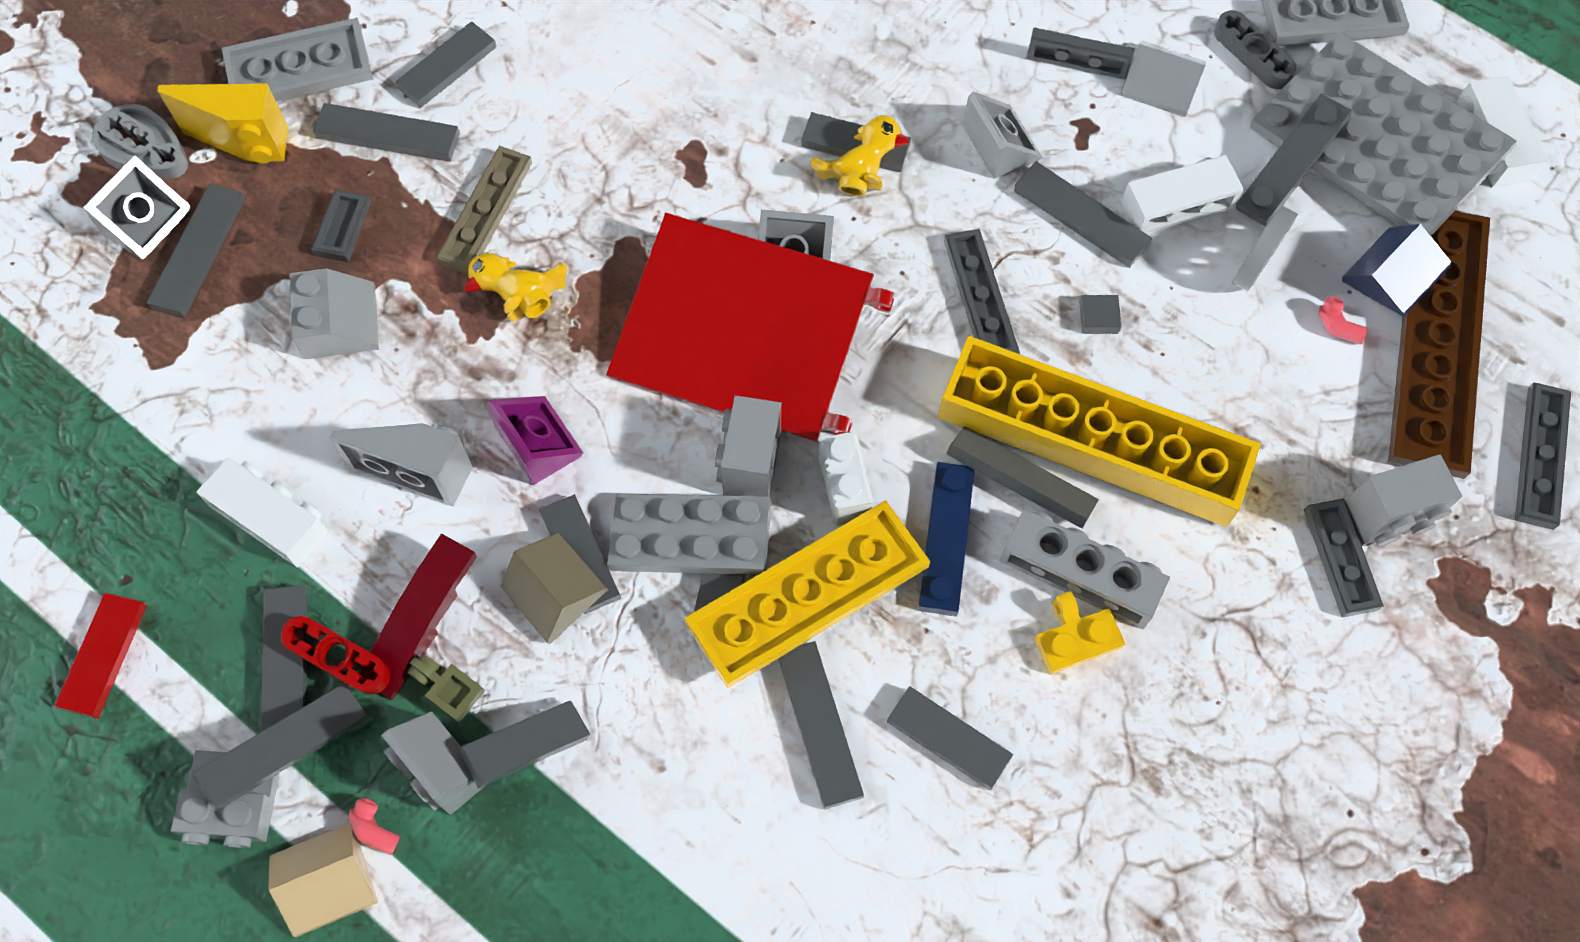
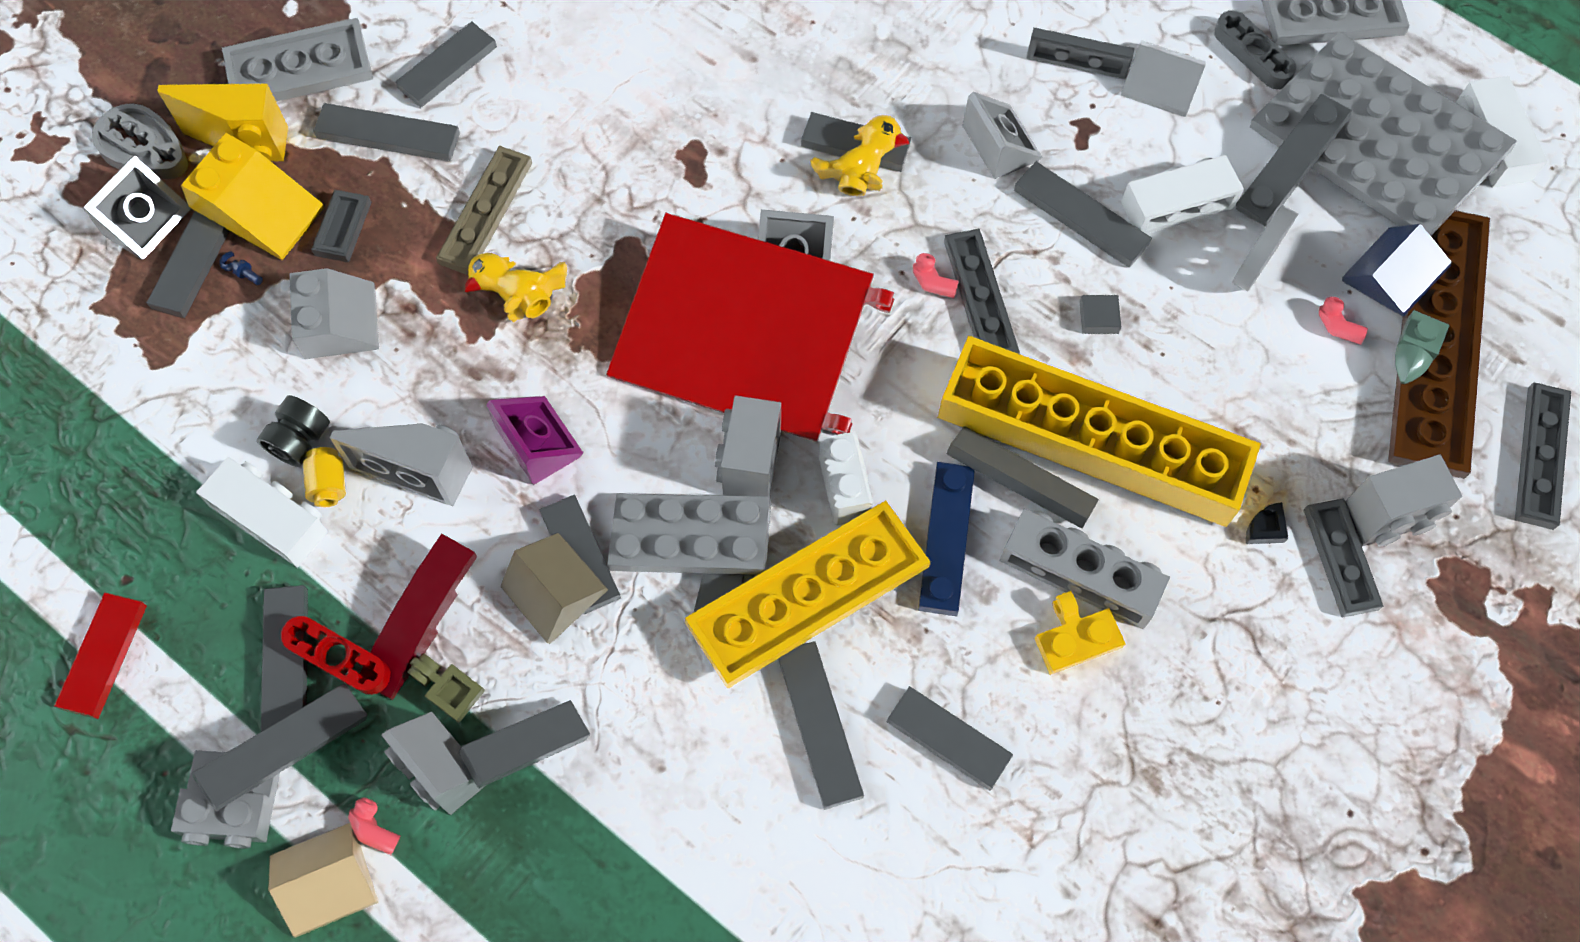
none -> yellow slope [181,132,324,261]
none -> dark blue hand [219,251,263,285]
none -> pearl dark grey wheel [256,395,330,467]
none -> yellow brick [303,447,346,507]
none -> coral arm [913,253,959,298]
none -> black tile [1246,502,1289,544]
none -> sand green plate [1395,310,1449,384]

